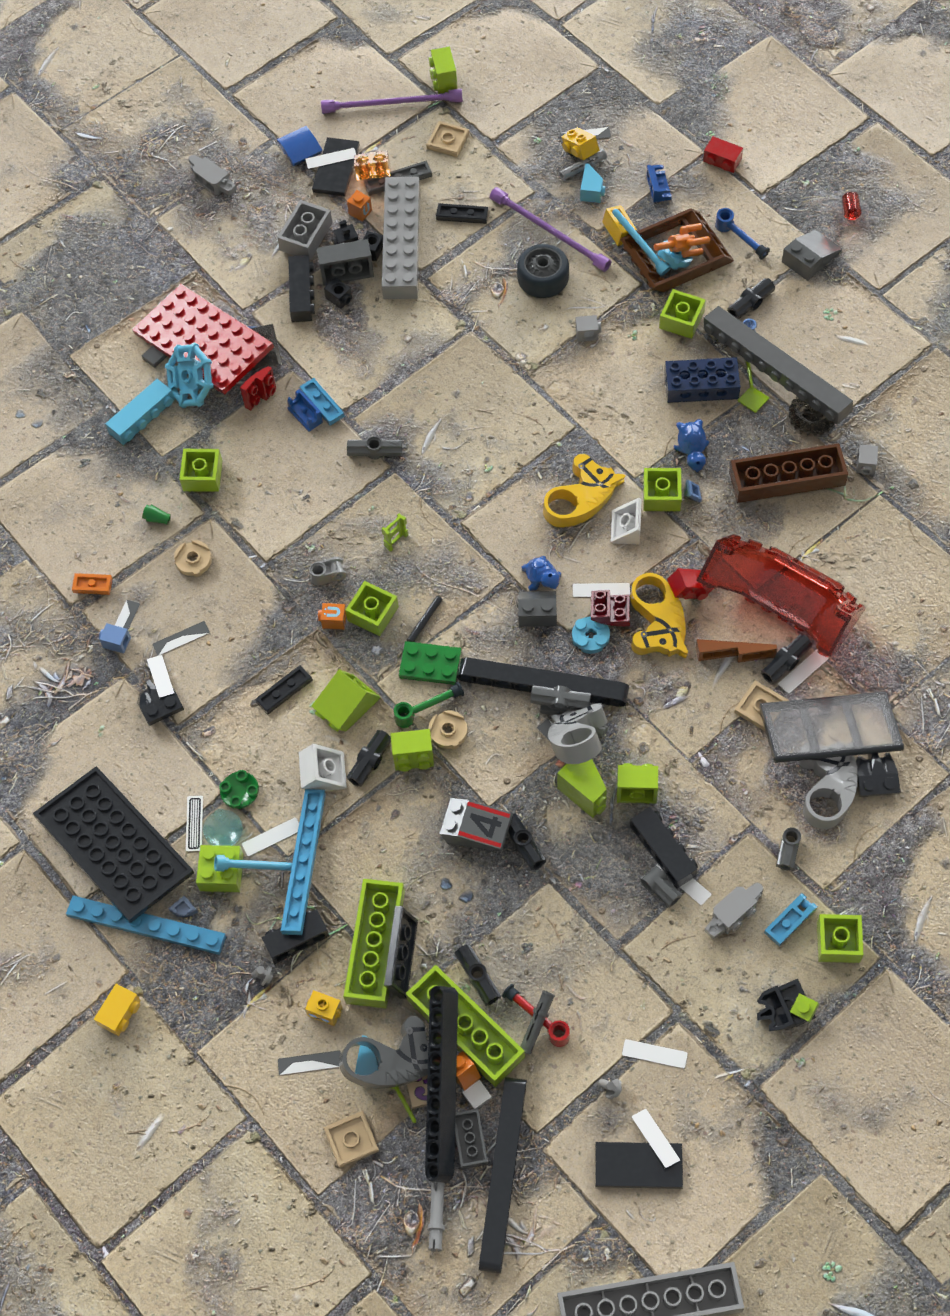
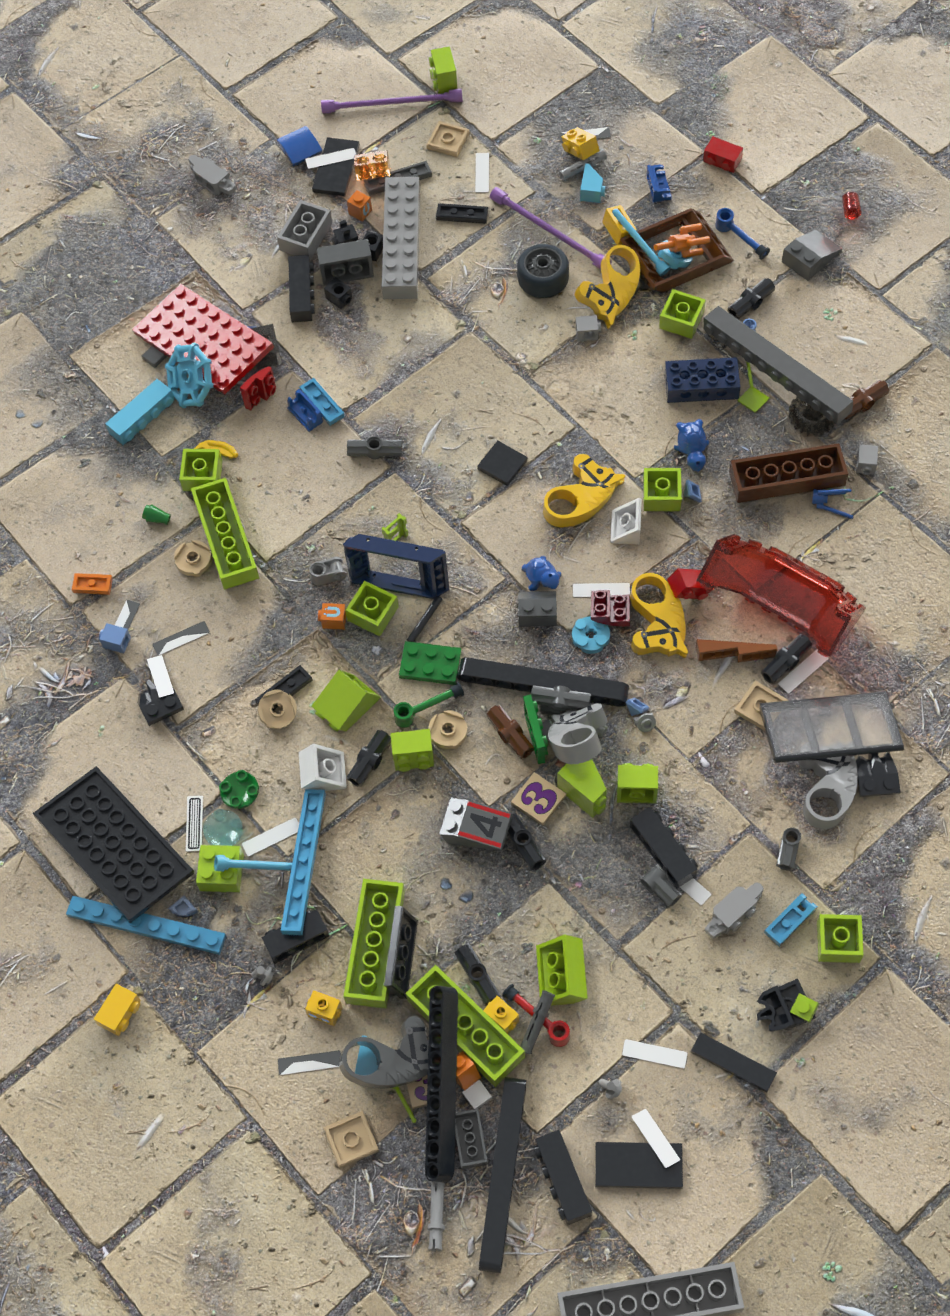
none -> lime brick [191,478,260,590]
none -> yellow piece [194,440,238,459]
none -> tan plate [257,690,297,729]
none -> dark blue window [343,534,450,599]
none -> white sticker [475,153,489,192]
none -> black tile [477,440,528,486]
none -> yellow head [483,996,519,1034]
none -> reddish brown piece [486,705,534,759]
none -> tan tile [511,772,566,826]
none -> green plate [523,694,548,764]
none -> black brick [533,1129,592,1225]
none -> lime slope [536,934,588,1006]
none -> yellow animal [575,245,640,329]
none -> medium blue slope [626,697,649,716]
none -> light grey plate [633,713,656,732]
none -> black tile [691,1032,777,1093]
none -> blue plant [812,489,854,519]
none -> reddish brown piece [845,380,890,420]

